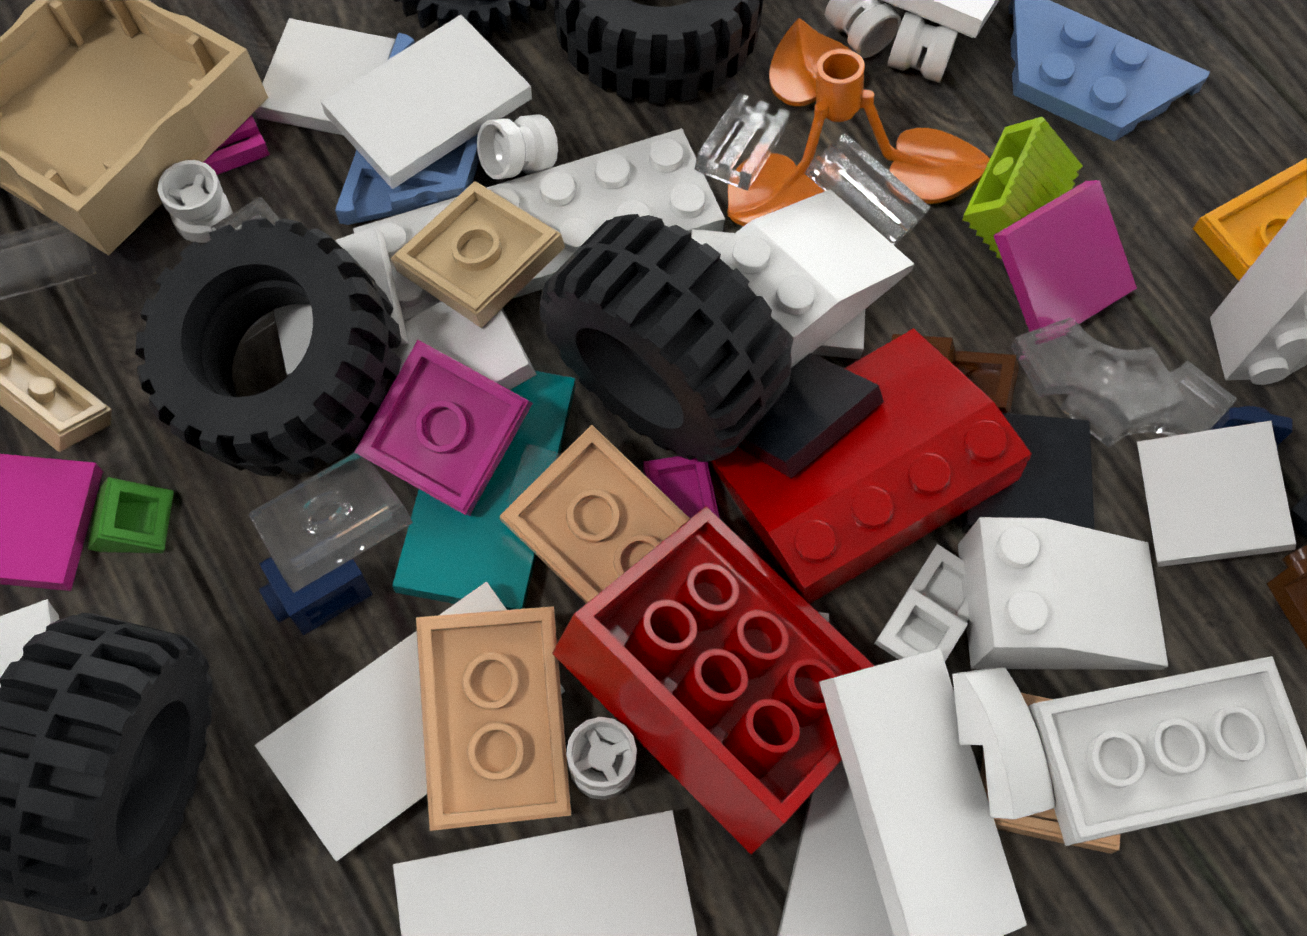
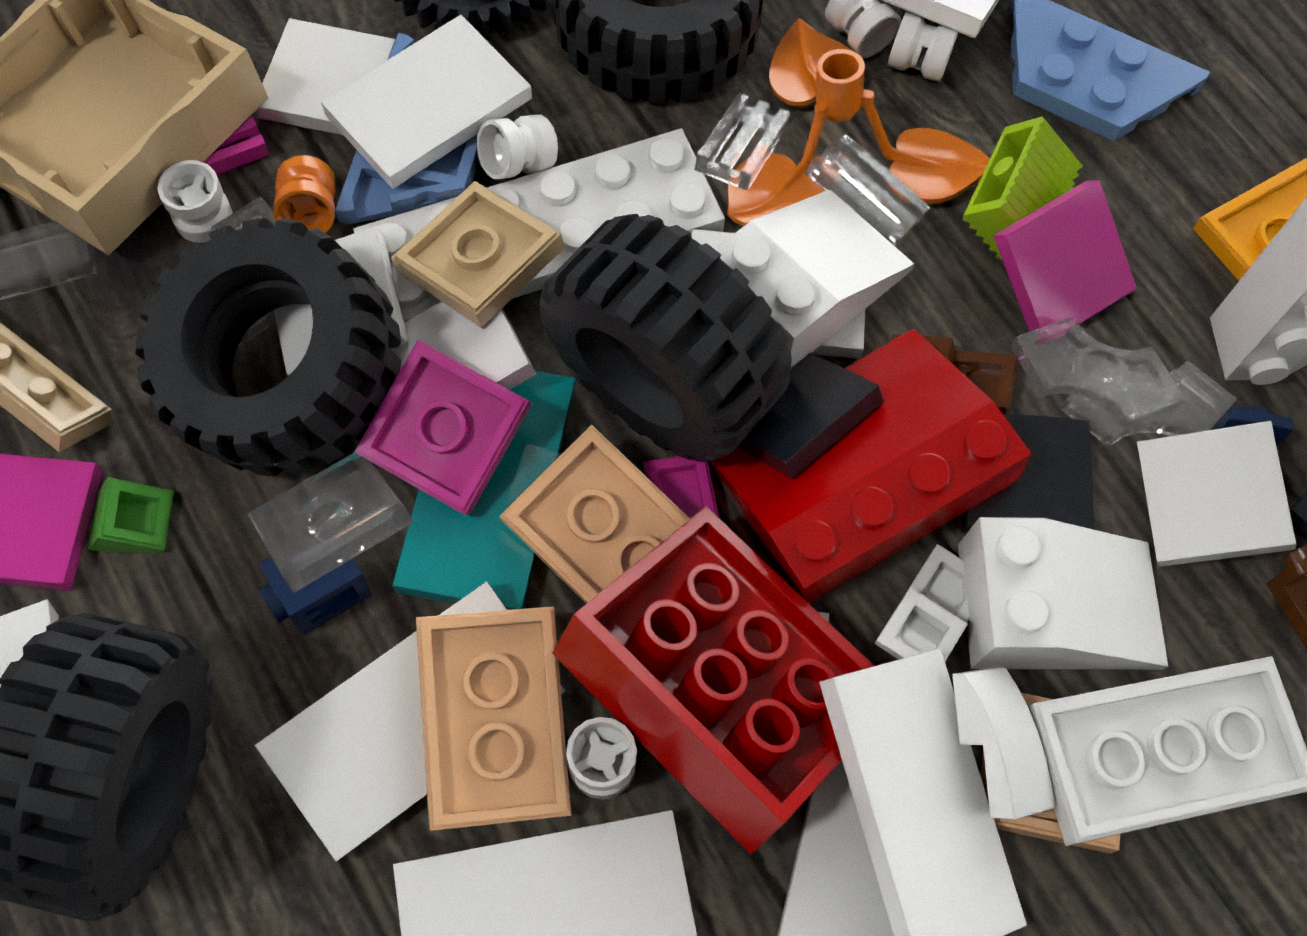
none -> orange wheel [273,155,336,233]

